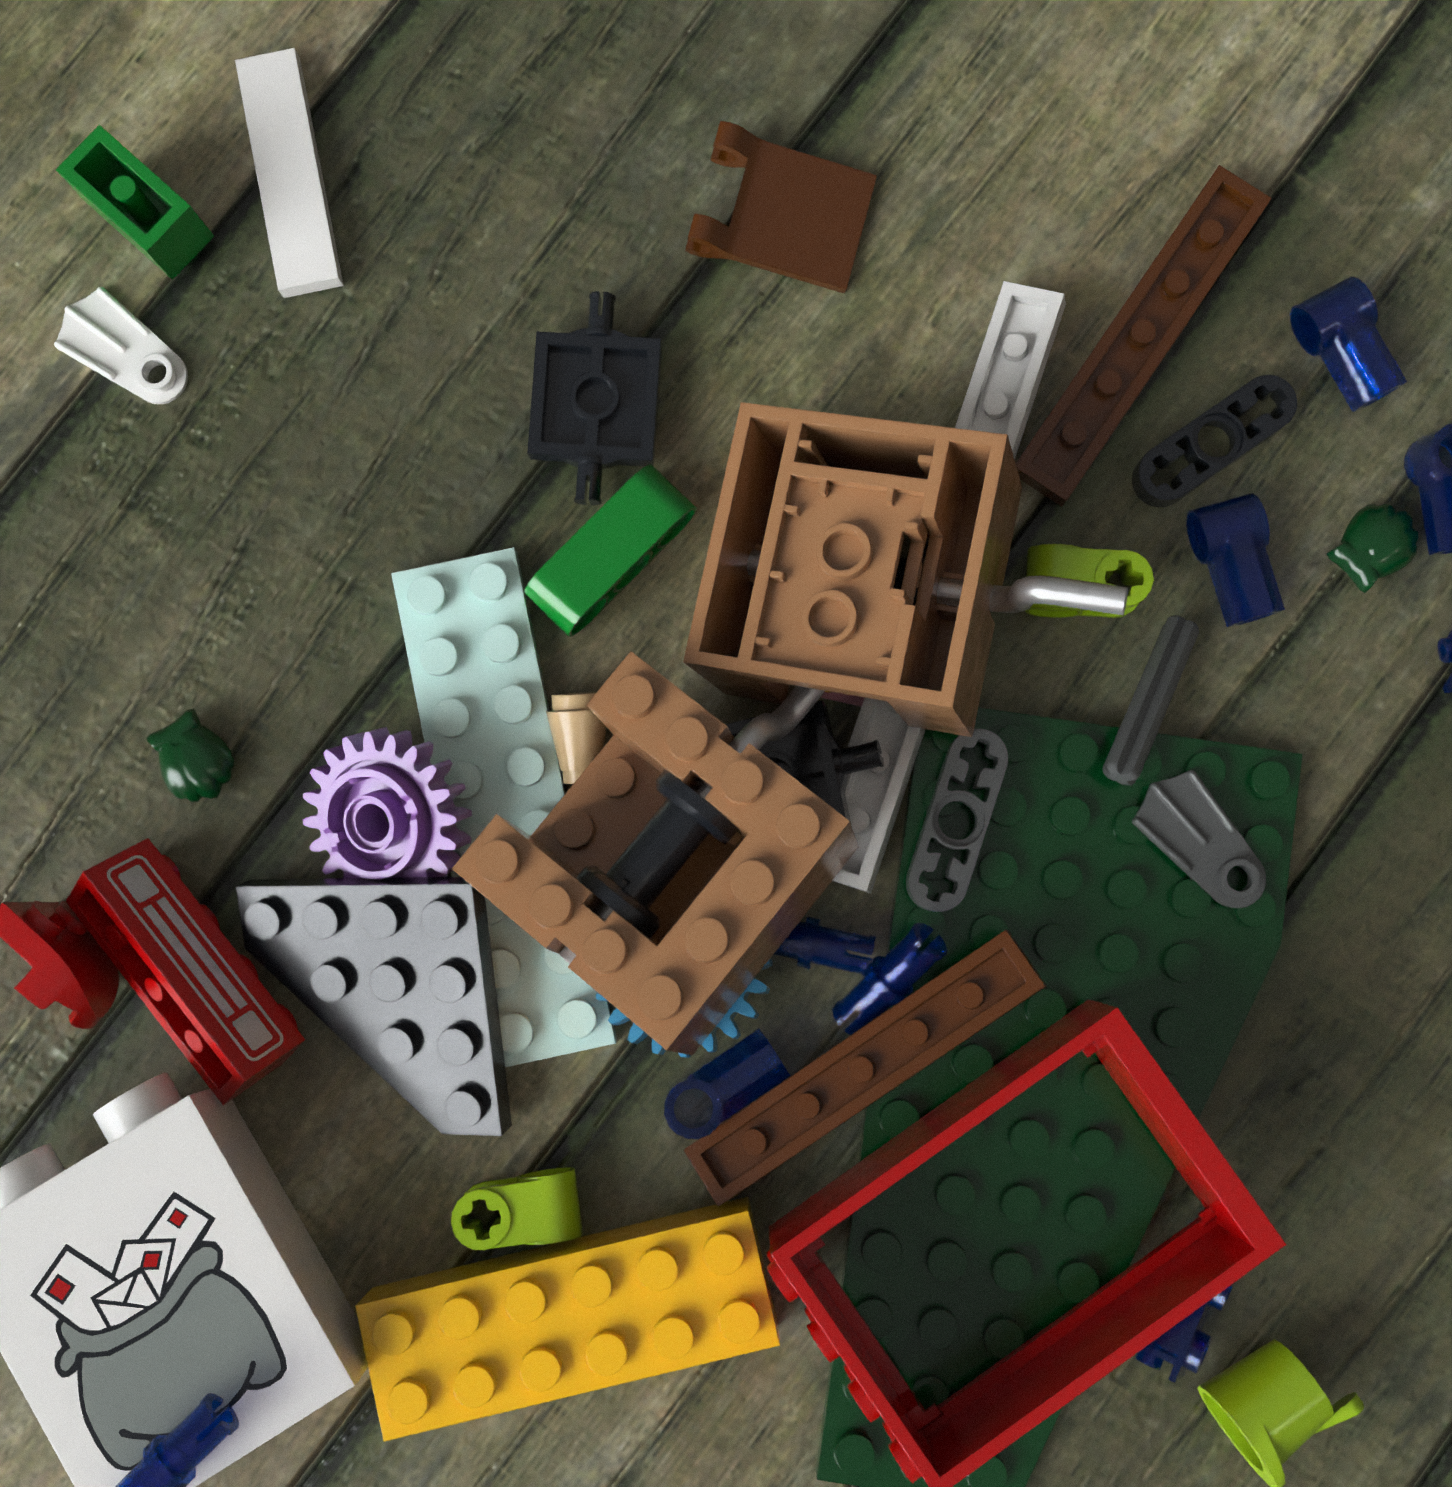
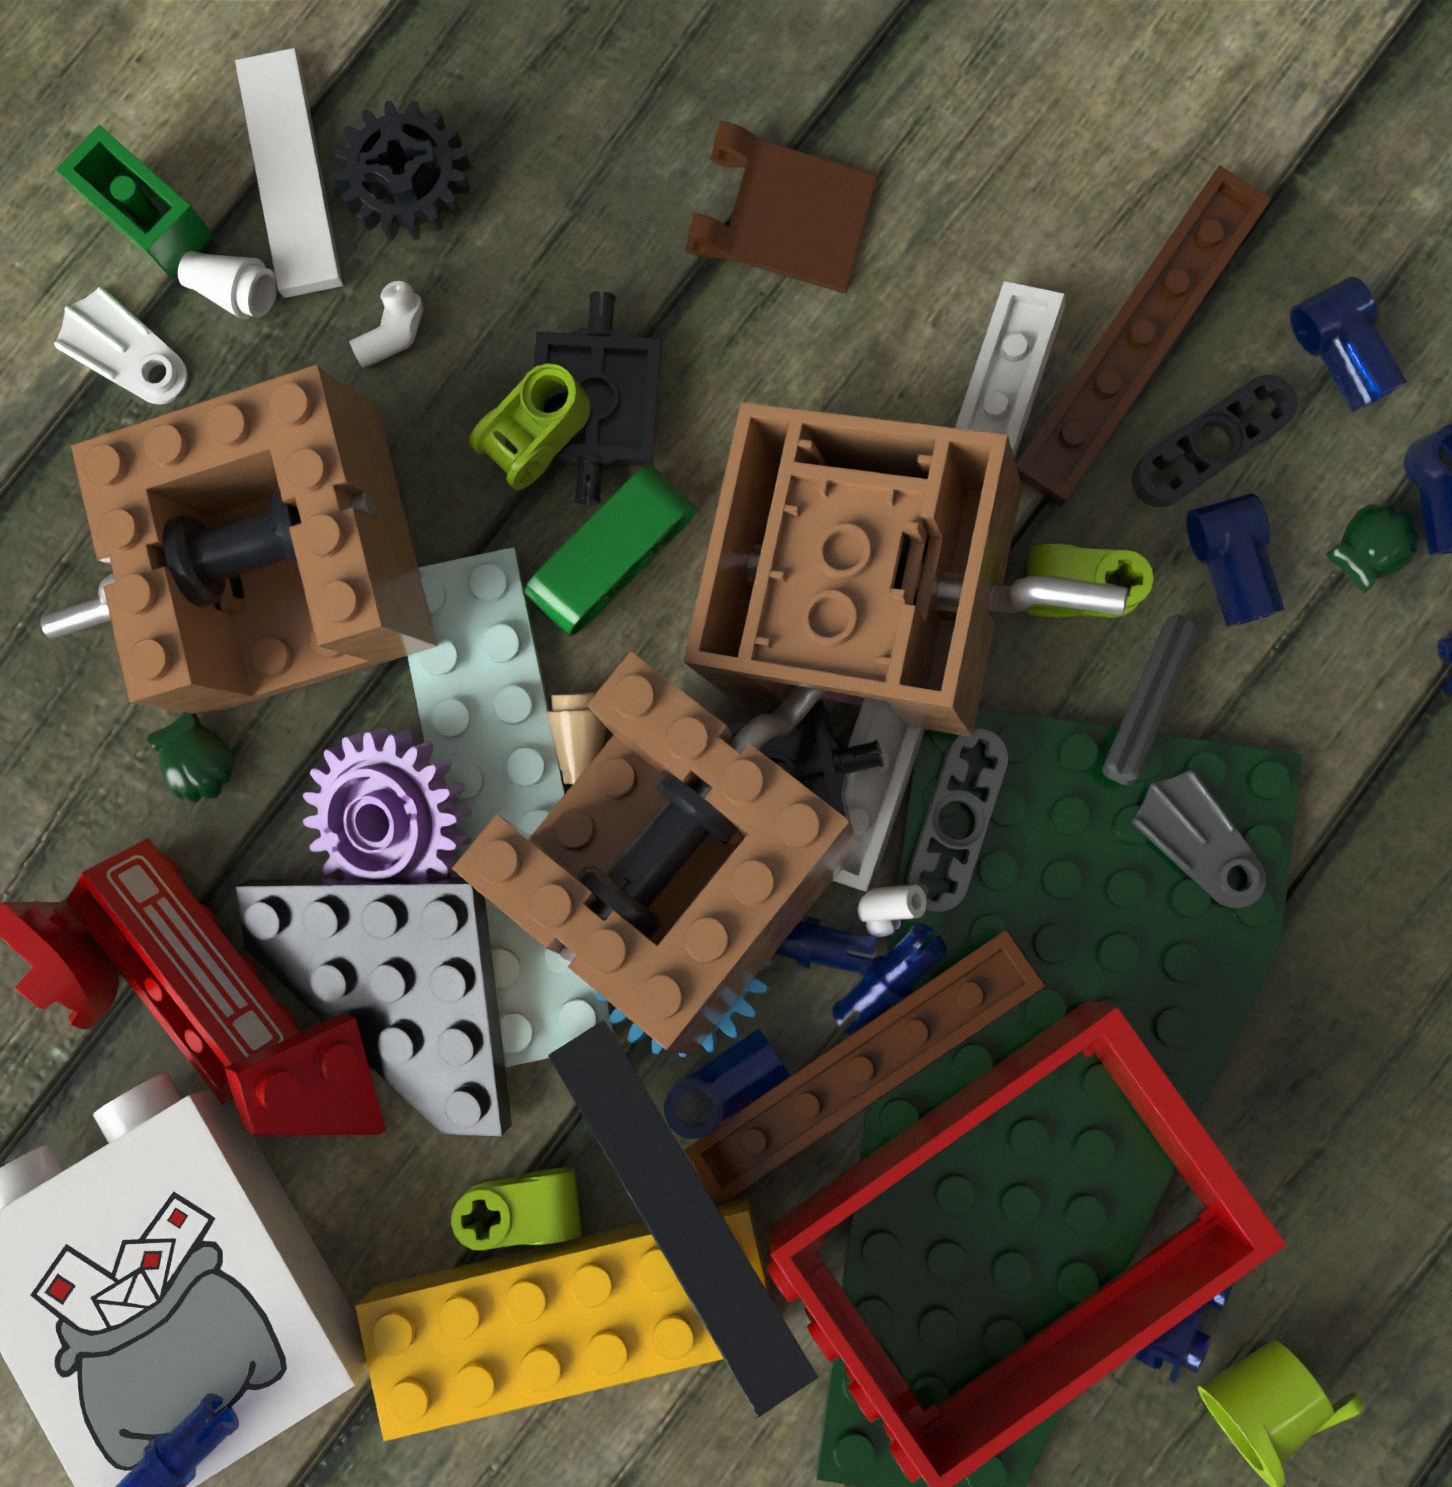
none -> medium nougat piece [41,364,438,715]
none -> white cone [178,250,277,319]
none -> red wing [225,1013,386,1135]
none -> black gear [333,101,471,240]
none -> white arm [349,281,423,369]
none -> lime piece [469,363,591,491]
none -> black tile [548,1020,819,1418]
none -> white arm [858,884,927,937]

